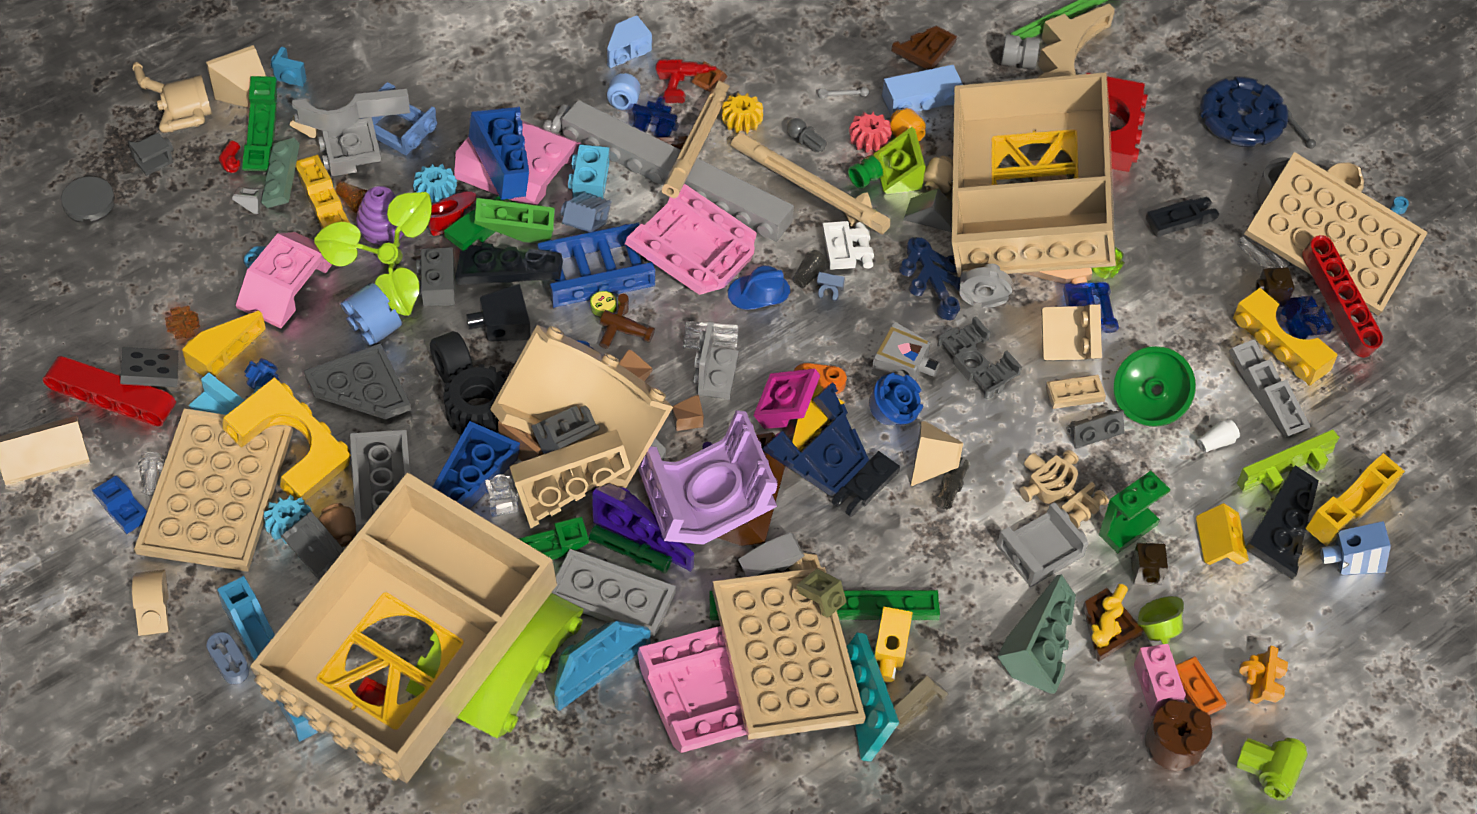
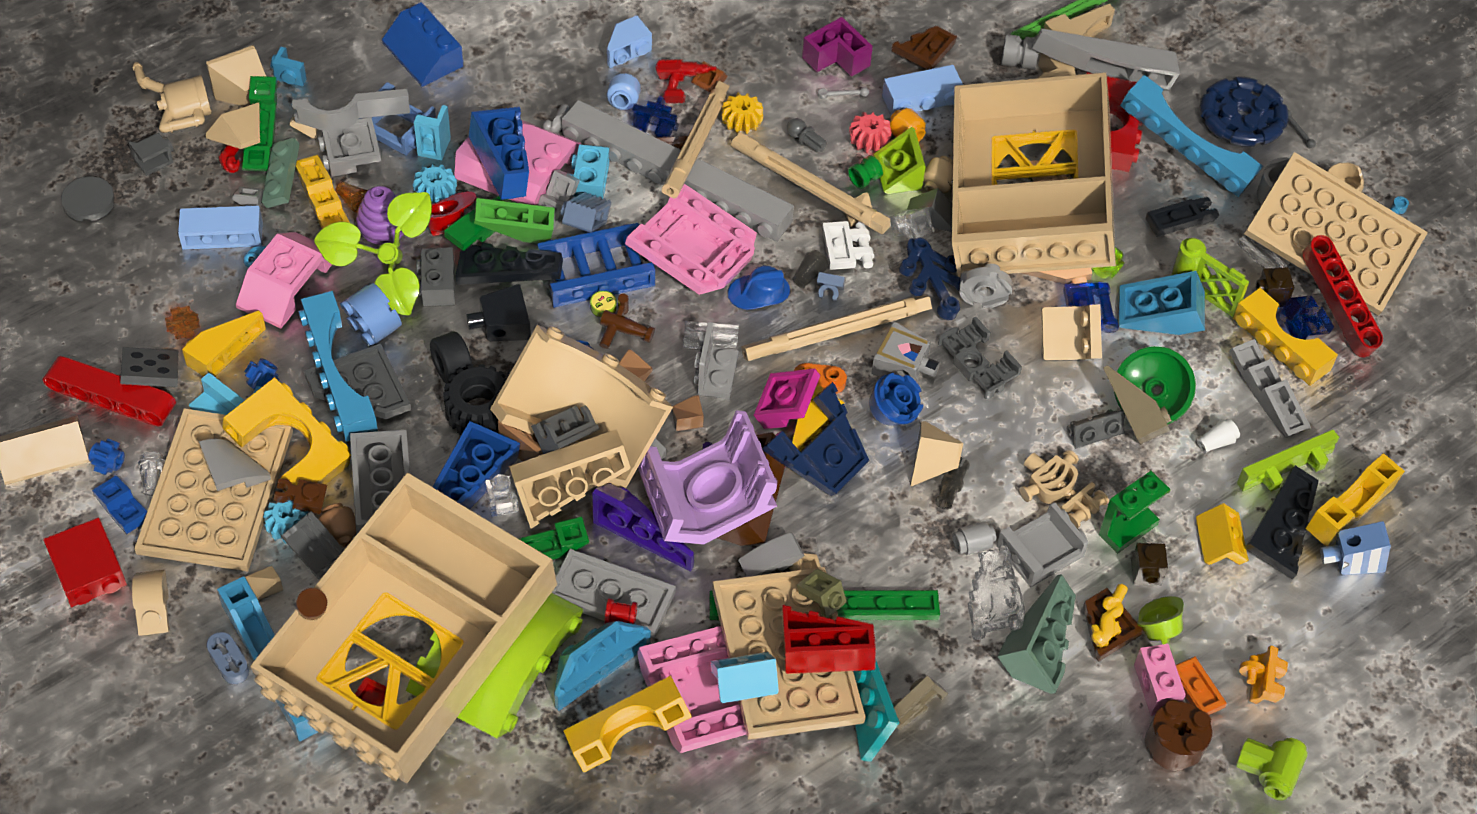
dark green pin [589,524,672,574] -> none
black hinge [832,451,900,516] -> none
yellow torso [875,607,913,682] -> none
tan plate [1046,375,1106,409] -> none
none -> red brick [43,517,127,607]
none -> blue gear [88,438,125,475]
none -> light blue brick [178,205,263,250]
none -> light grey slope [199,439,271,491]
none -> tan slope [206,103,260,149]
none -> tan slope [245,566,283,600]
none -> reddish brown plate [273,478,327,515]
none -> reddish brown tile [296,588,328,620]
none -> dark azure arch [298,291,378,442]
none -> blue slope [382,2,463,87]
none -> medium azure panel [414,105,451,161]
none -> light grey slope [537,169,580,229]
none -> yellow arch [563,675,692,772]
none -> red bush [605,598,638,624]
none -> medium azure panel [711,652,779,703]
none -> tan piece [741,294,932,361]
none -> red wedge [782,605,876,674]
none -> magenta brick [802,17,873,77]
none -> clear brick [889,207,935,239]
none -> light grey brick [952,521,997,555]
none -> clear animal [967,545,1025,641]
none -> light grey slope [1032,28,1180,90]
none -> dark tan slope [1103,365,1172,445]
none -> dark azure slope [1119,271,1205,335]
none -> dark azure arch [1120,75,1263,197]
none -> lime piece [1171,238,1249,317]

